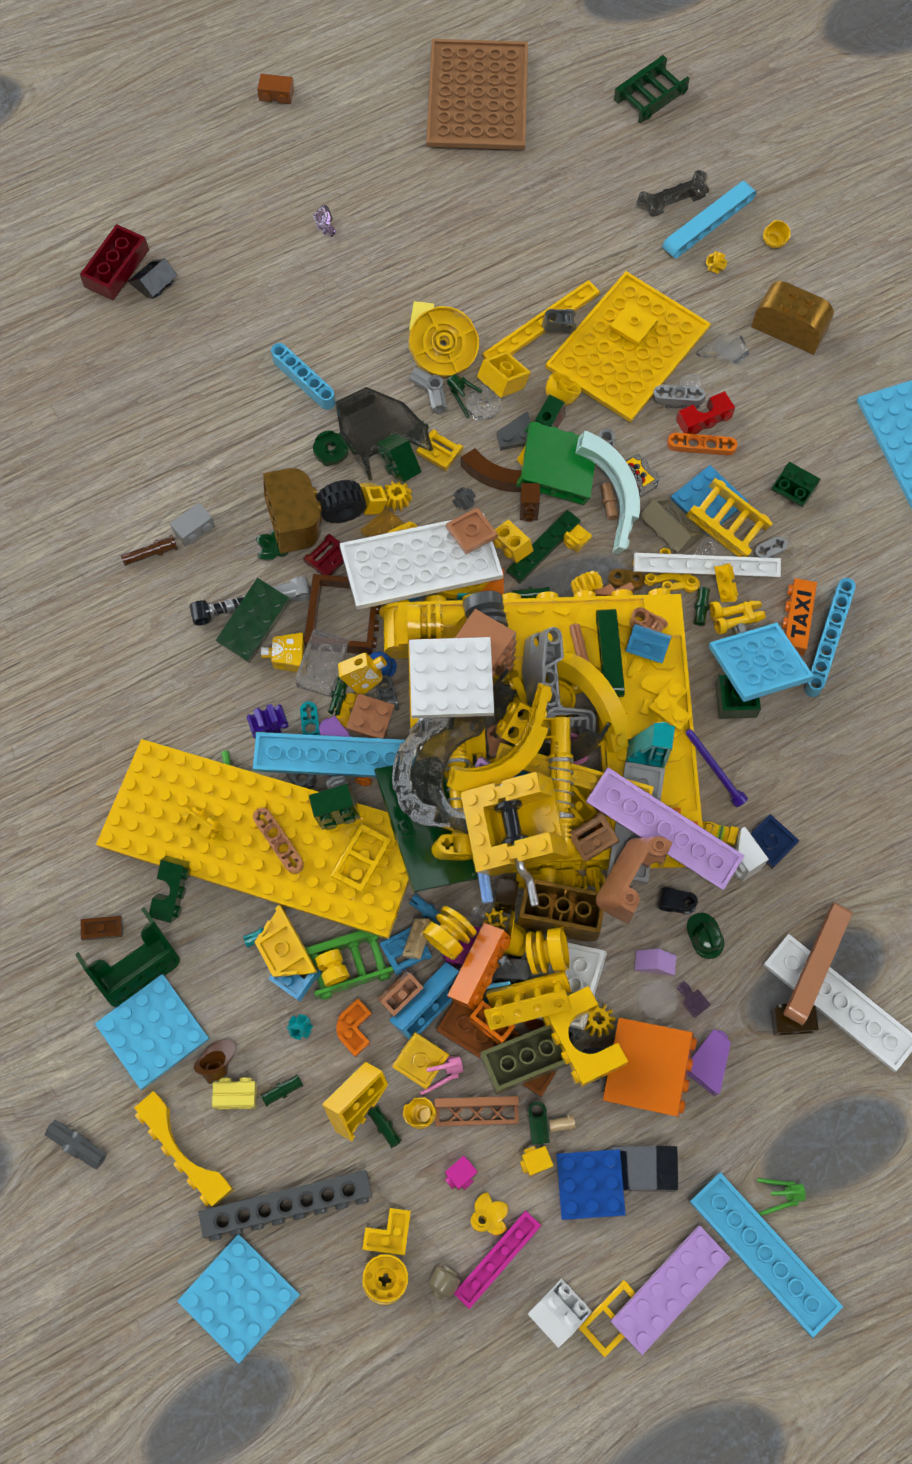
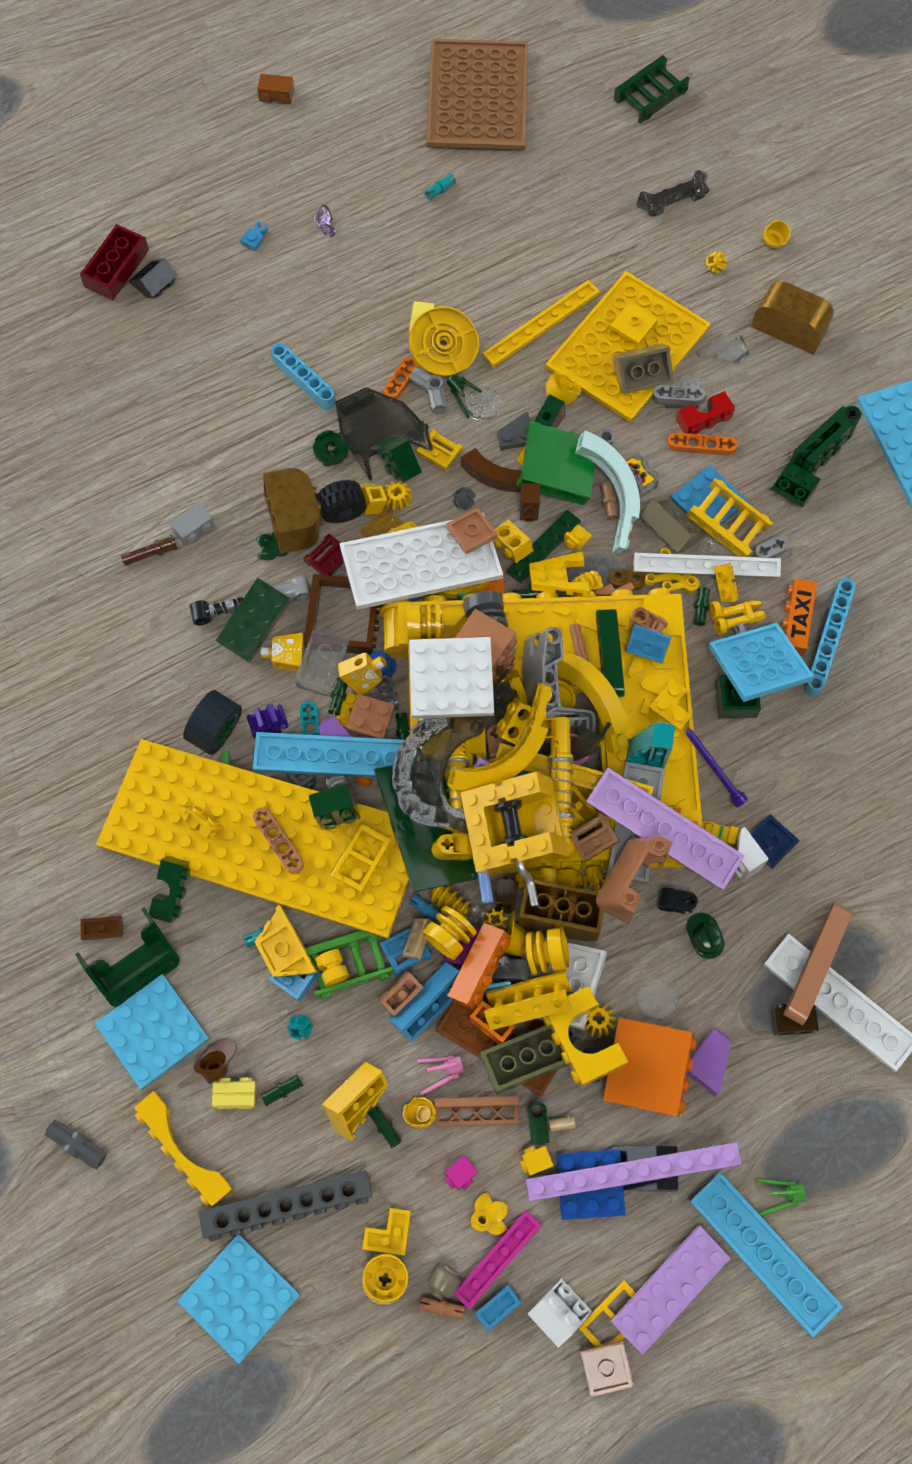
orange plate [336,999,372,1057] -> none
yellow plate [392,1032,449,1090] -> none
yellow brick [477,351,531,398] -> none
dark grey piece [542,309,577,333] -> none
lavender slope [634,949,676,976] -> none
medium azure beam [662,181,757,259] -> none
clear purple plate [677,981,711,1019] -> none
none -> black wheel [183,690,242,755]
none -> dark azure plate [240,221,268,251]
none -> orange beam [384,357,418,402]
none -> dark green pin [395,713,411,740]
none -> nougat pin [420,1296,465,1320]
none -> teal pin [425,173,456,200]
none -> yellow piece [429,885,473,917]
none -> dark azure plate [474,1285,522,1331]
none -> lavender plate [526,1143,742,1202]
none -> yellow wing [529,552,590,597]
none -> plate [580,1340,634,1397]
none -> dark tan slope [612,343,674,394]
none -> dark green hinge [790,406,862,475]

